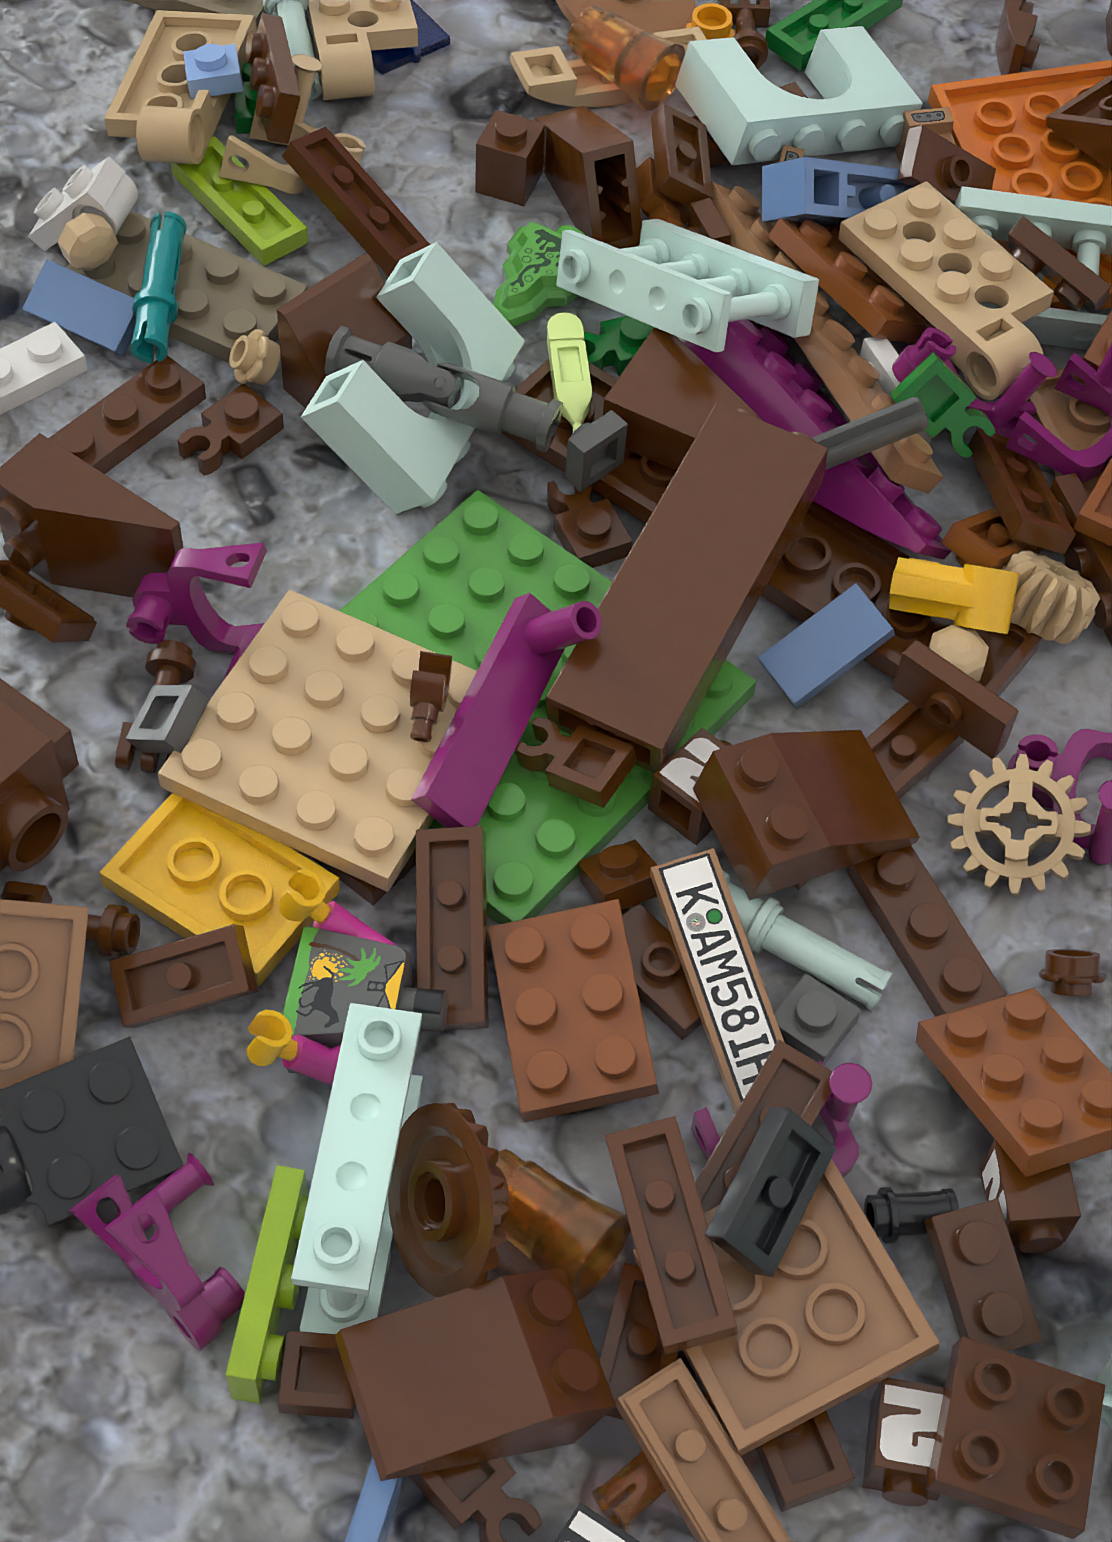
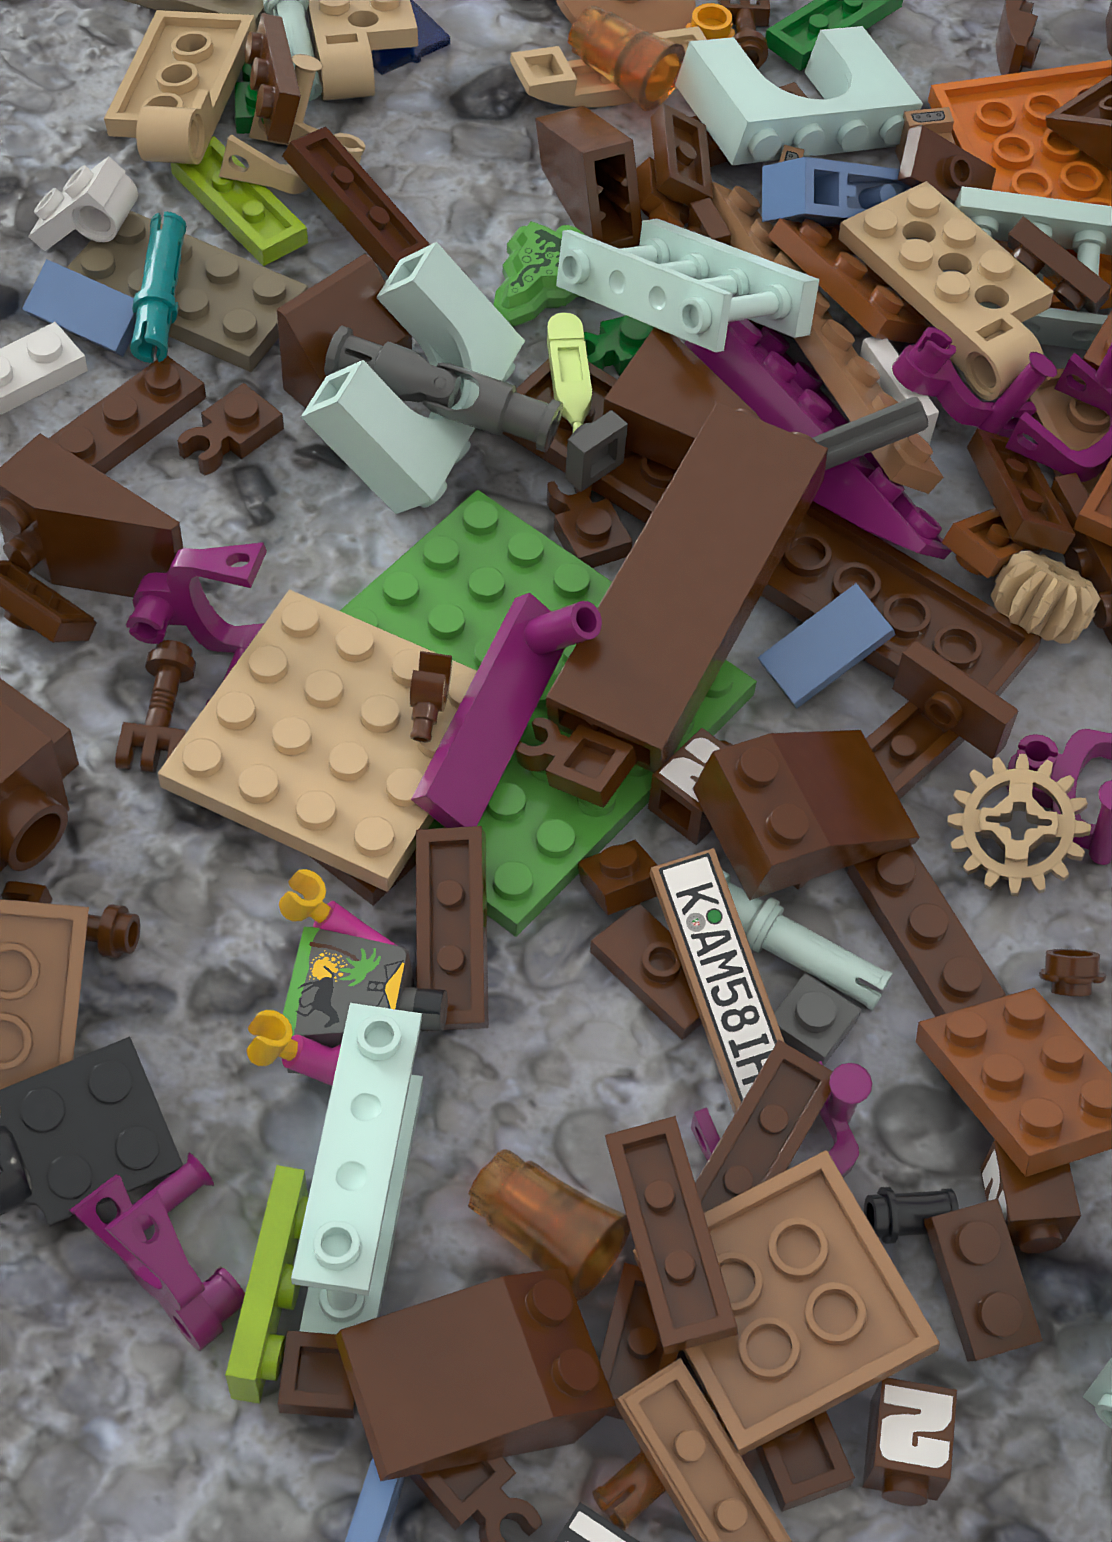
tan tile [57,213,118,271] -> none
yellow plate [99,793,340,986] -> none
reddish brown plate [109,924,259,1028] -> none
dark grey plate [125,685,210,754] -> none
light blue plate [183,44,243,99] -> none
tan plate [229,330,280,385] -> none
reddish brown gear [388,1103,509,1297] -> none
reddish brown brick [475,110,545,207] -> none
dark orange plate [488,899,659,1123] -> none
black plate [705,1107,836,1277] -> none
yellow piece [889,557,1019,634] -> none
green plate [890,352,996,458] -> none
reddish brown plate [926,1336,1105,1539] -> none
tan tile [929,625,989,681] -> none

